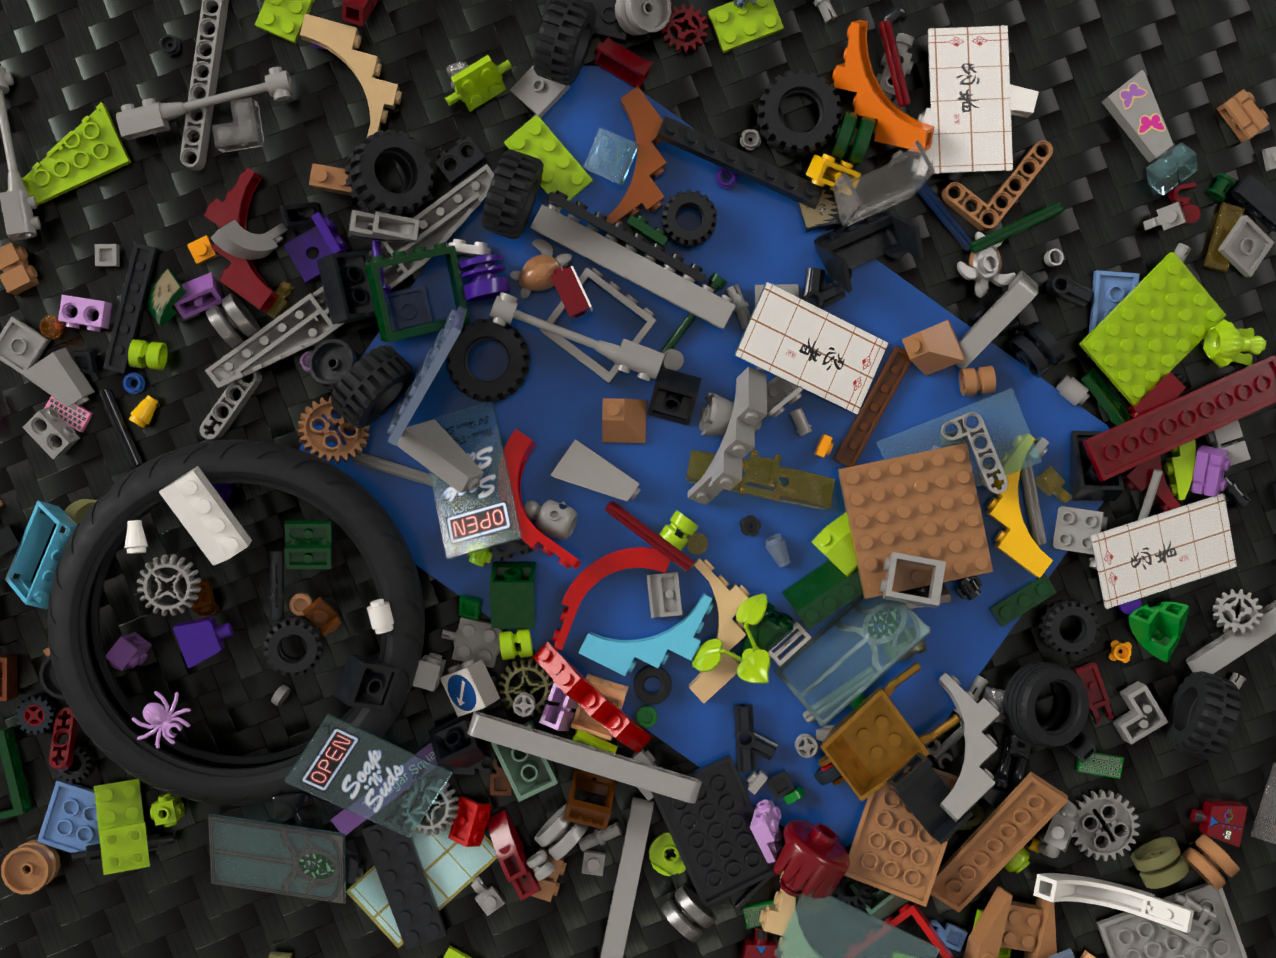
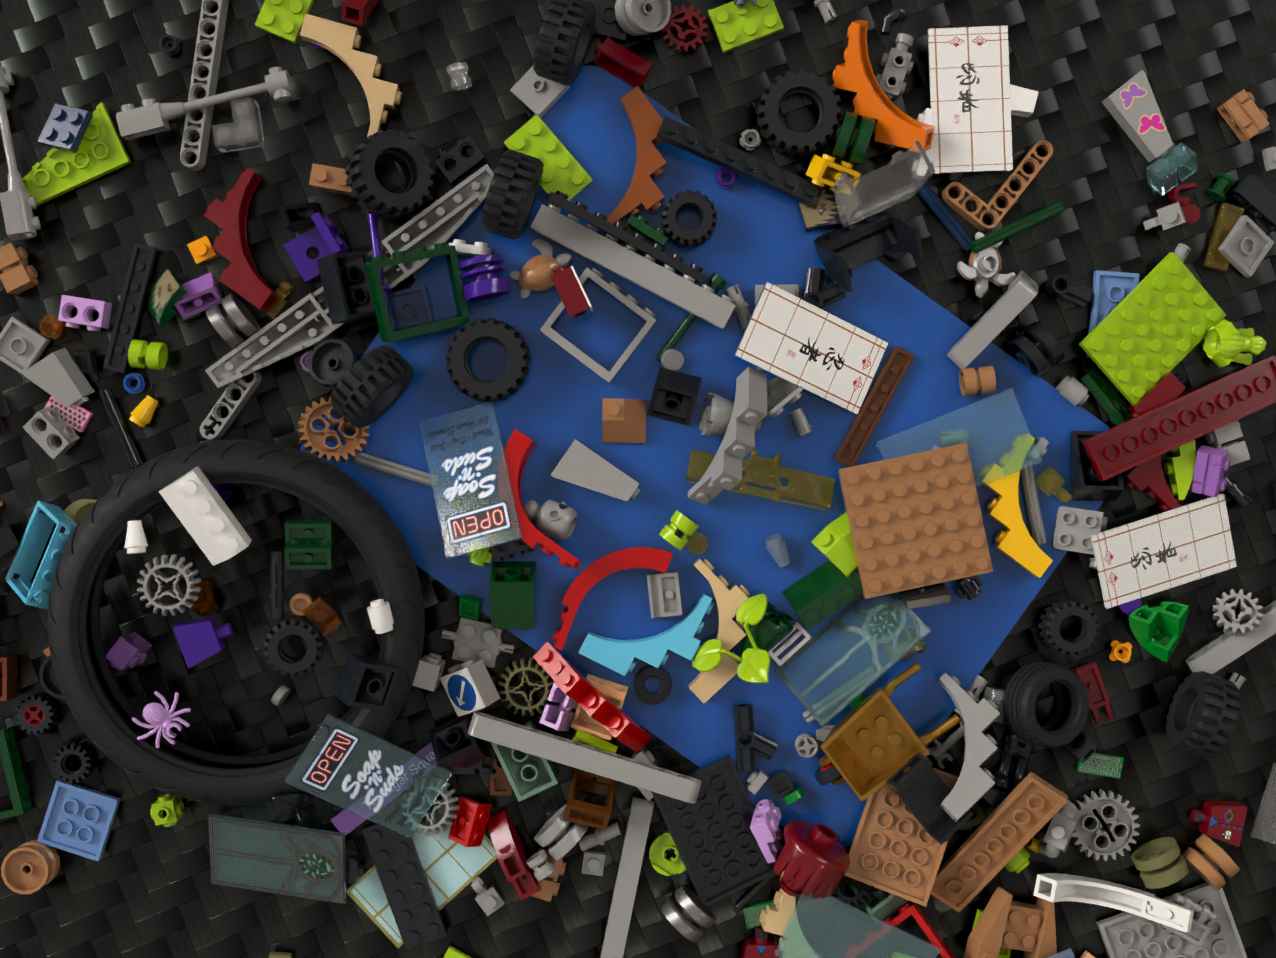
dark red beam [49,708,78,771] -> none
lime piece [71,779,175,875] -> none
light grey plate [95,244,120,267] -> none
light grey arch [211,220,288,260] -> none
light grey slope [348,210,420,242] -> none
sand blue plate [387,306,467,446] -> none
light grey slope [396,419,484,493] -> none
lime plate [445,55,513,112] -> none
light grey bar [490,292,665,381] -> none
lime wheel [499,628,533,660] -> none
light grey wheel [513,692,536,717] -> none
clear light blue plate [583,127,639,185] -> none
dark red axle [605,501,695,572] -> none
green tile [636,705,658,728] -> none
black plate [740,515,761,536] -> none
light orange plate [814,434,834,458] -> none
dark red axle [878,20,911,107] -> none
light grey window [880,552,946,608] -> none
medium nougat slope [902,320,966,376] -> none
medium blue plate [930,920,968,952] -> none
light grey beam [940,412,1008,494] -> none
dark green plate [989,574,1057,627] -> none
light grey hinge [1044,248,1064,267] -> none
light grey brick [1112,681,1168,744] -> none
light grey bar [1138,469,1163,520] -> none
none -> plate [37,104,93,153]

